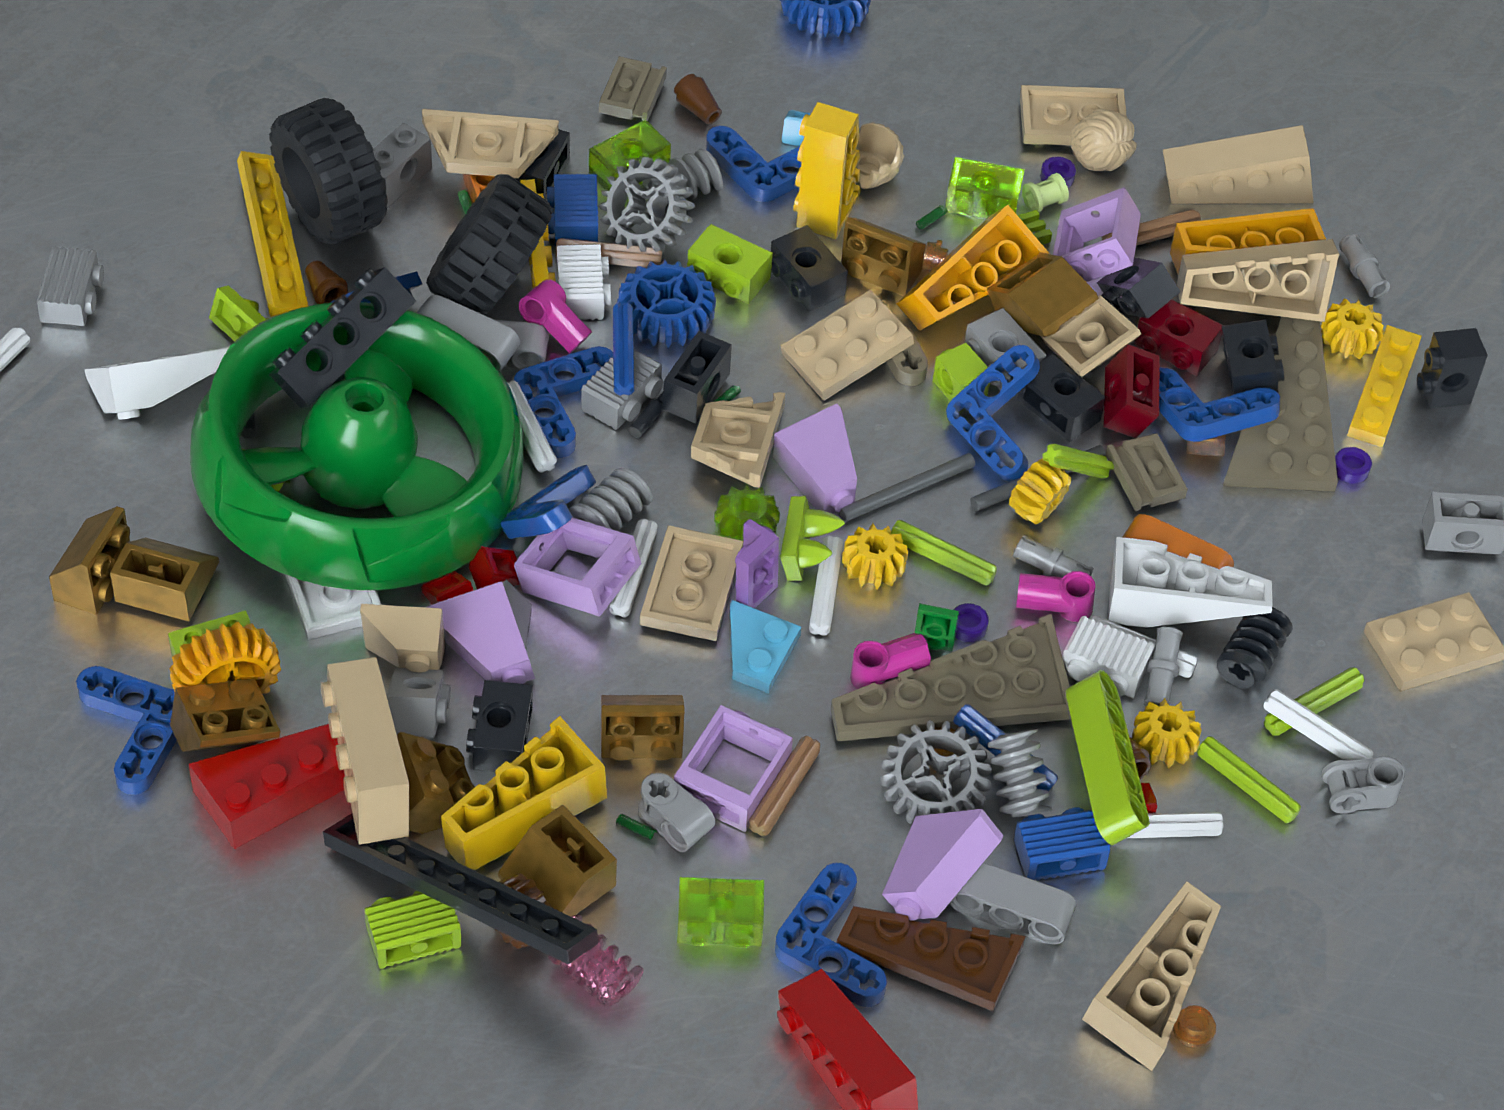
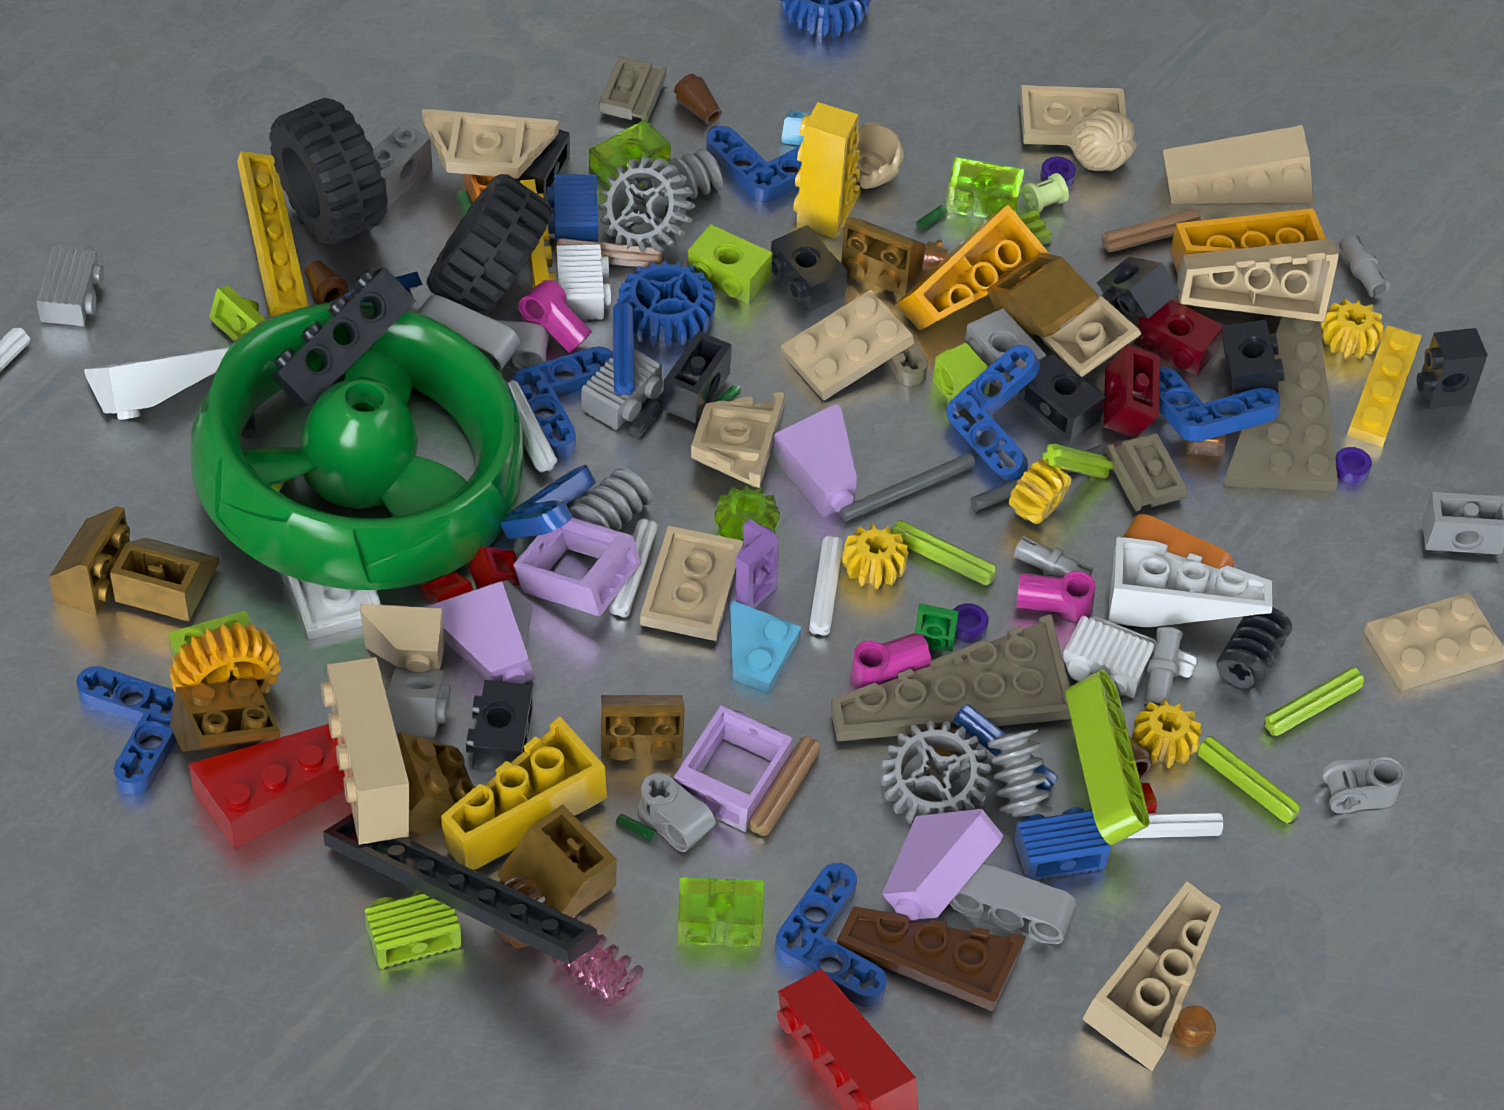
lime tile [780,496,845,581] -> none
lavender window [1053,187,1141,282] -> none
white axle [1264,689,1374,760] -> none

